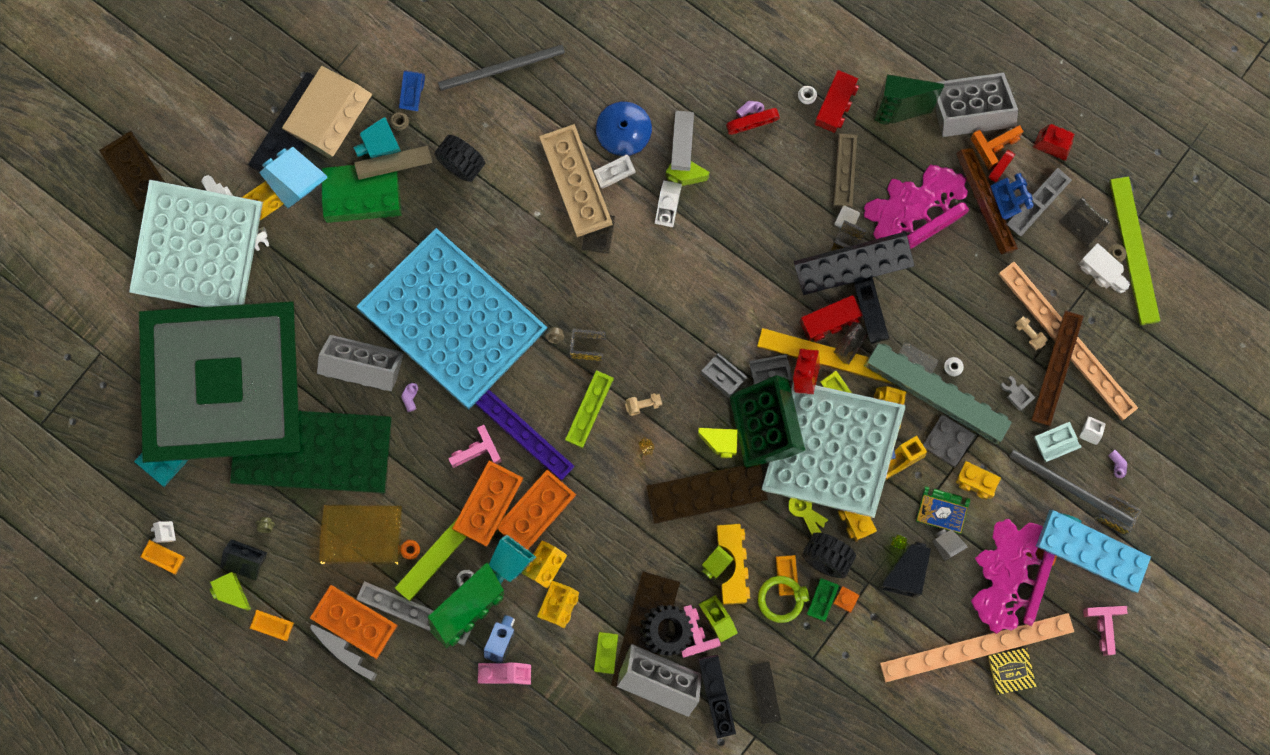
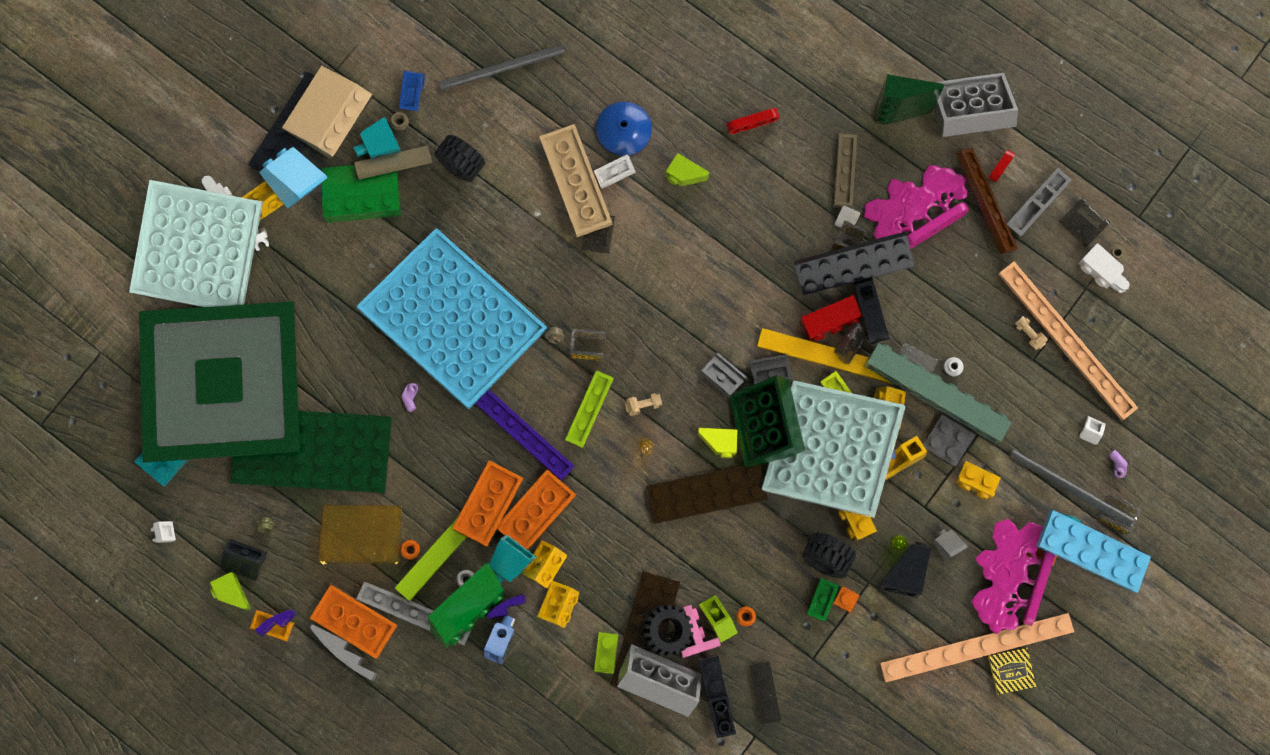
dark brown plate [99,131,166,212] -> none
light orange tile [140,540,185,575] -> none
light grey slope [317,335,404,391] -> none
bright pink bracket [448,425,502,468] -> none
bright pink bracket [478,663,531,685] -> none
white slope [655,181,682,227] -> none
light grey slope [671,111,694,171] -> none
lime slope [701,546,733,580] -> none
yellow arch [716,524,750,605] -> none
lavender arm [736,101,764,118] -> none
lime piece [758,576,809,623] -> none
light orange tile [775,555,798,596] -> none
neon yellow piece [788,498,828,535] -> none
red brick [793,349,820,394] -> none
white plate [798,86,817,104] -> none
red brick [815,70,859,133] -> none
piece [916,486,970,534] -> none
orange bracket [970,125,1024,170] -> none
blue plate [991,173,1034,220] -> none
light grey plate [1000,376,1035,411] -> none
reddish brown plate [1031,310,1084,426] -> none
red torso [1033,124,1075,161] -> none
light aqua plate [1033,422,1081,463] -> none
bright pink bracket [1083,606,1128,656] -> none
lime tile [1109,177,1160,325] -> none
none -> dark purple slope [255,610,297,636]
none -> dark purple slope [488,594,526,619]
none -> orange plate [736,607,756,626]

